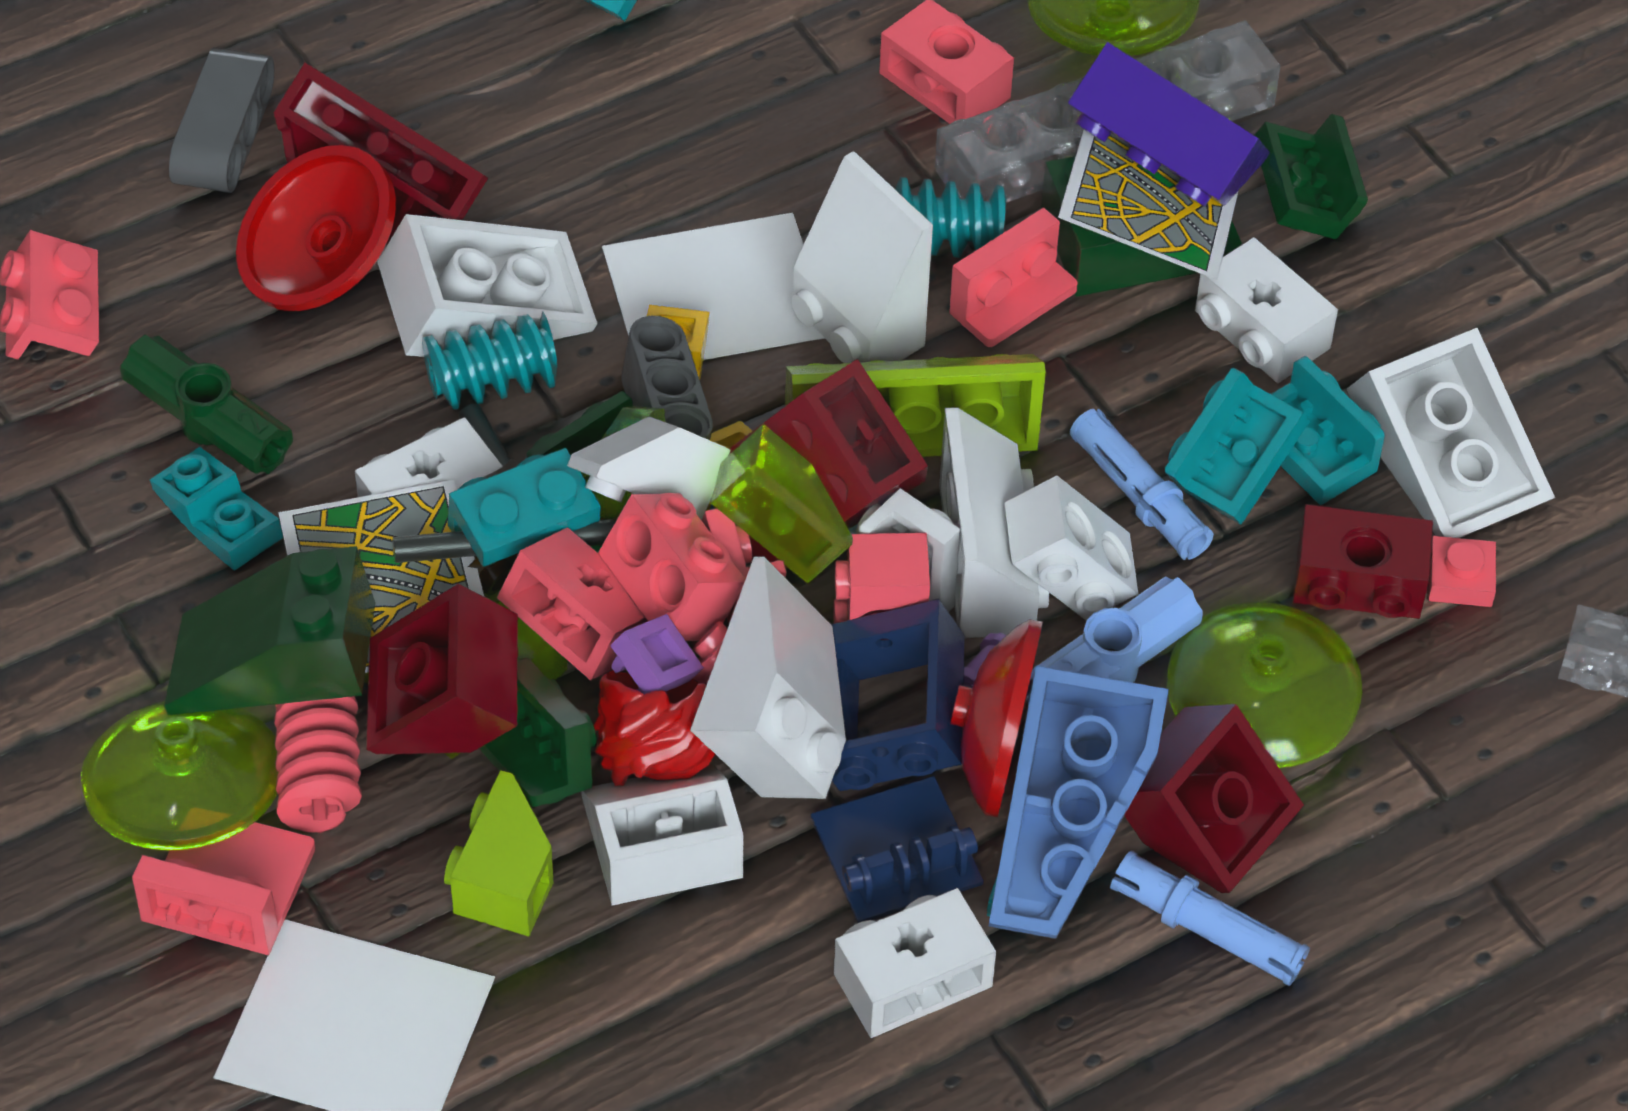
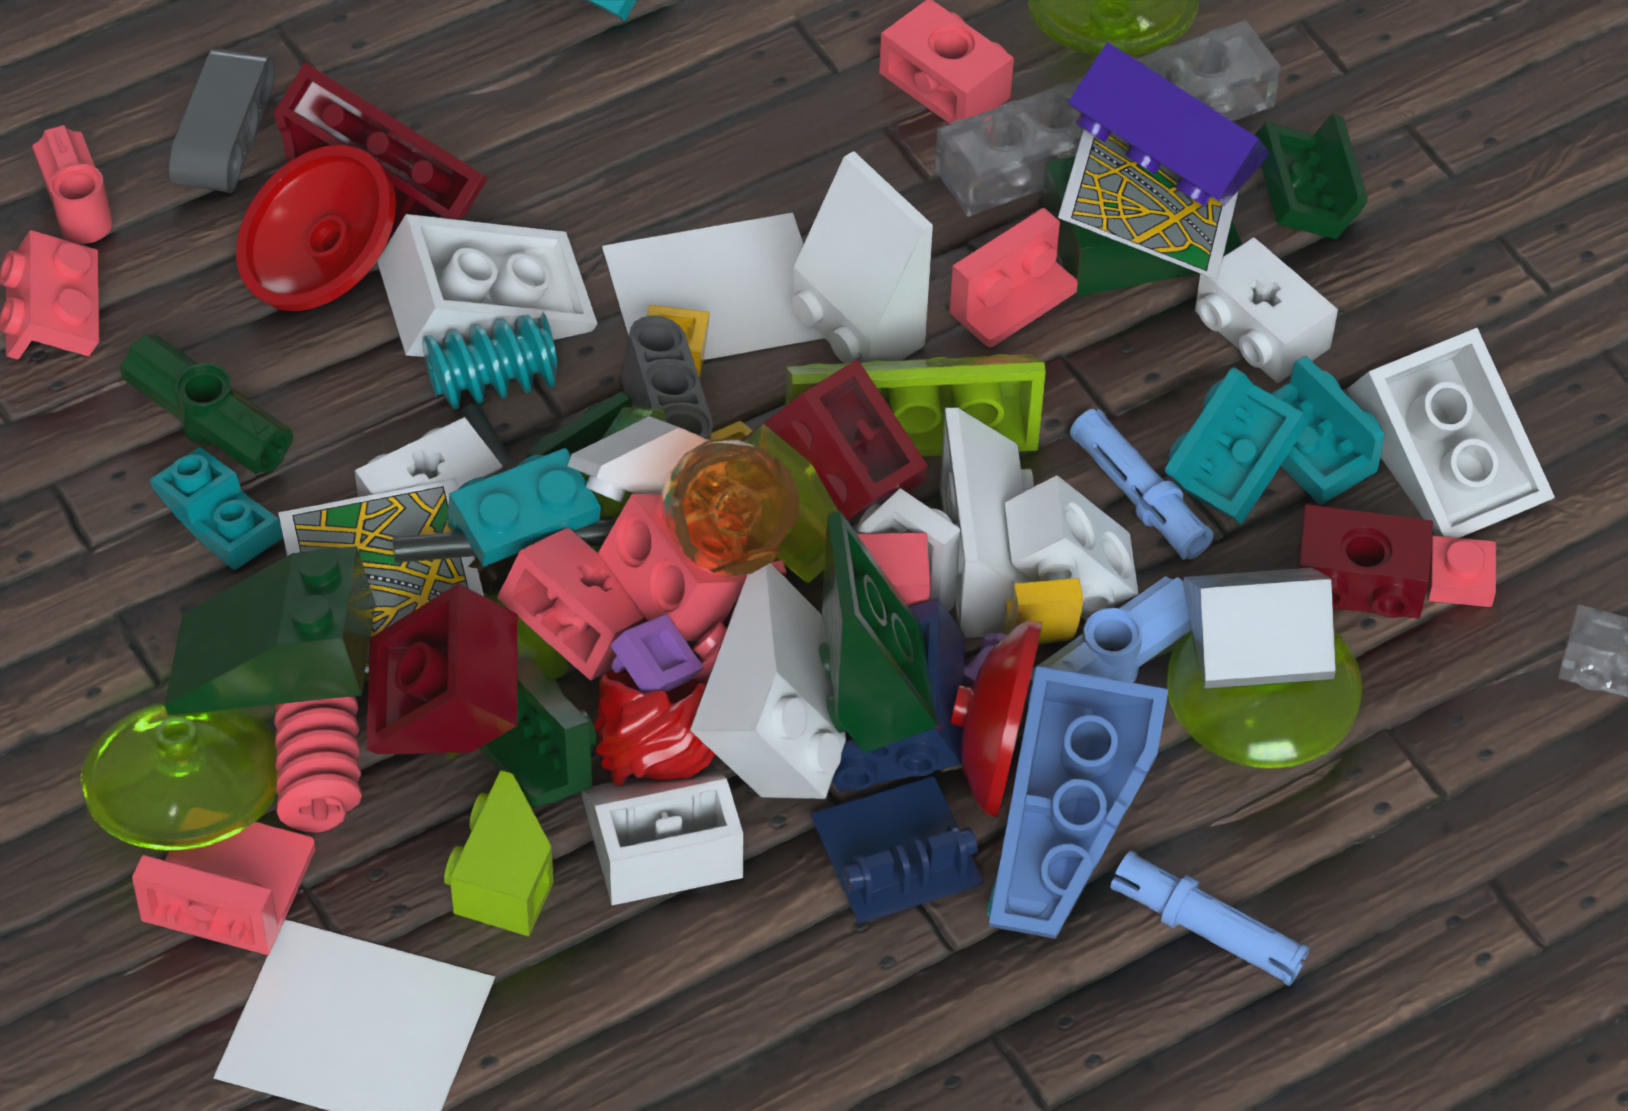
white brick [834,888,996,1038] -> none
teal piece [895,177,1007,258] -> none
dark red slope [1124,704,1304,893] -> none
none -> coral piece [32,125,113,244]
none -> clear orange cylinder [661,439,799,577]
none -> dark green slope [819,510,938,754]
none -> yellow slope [1003,578,1083,645]
none -> slope [1183,568,1335,689]

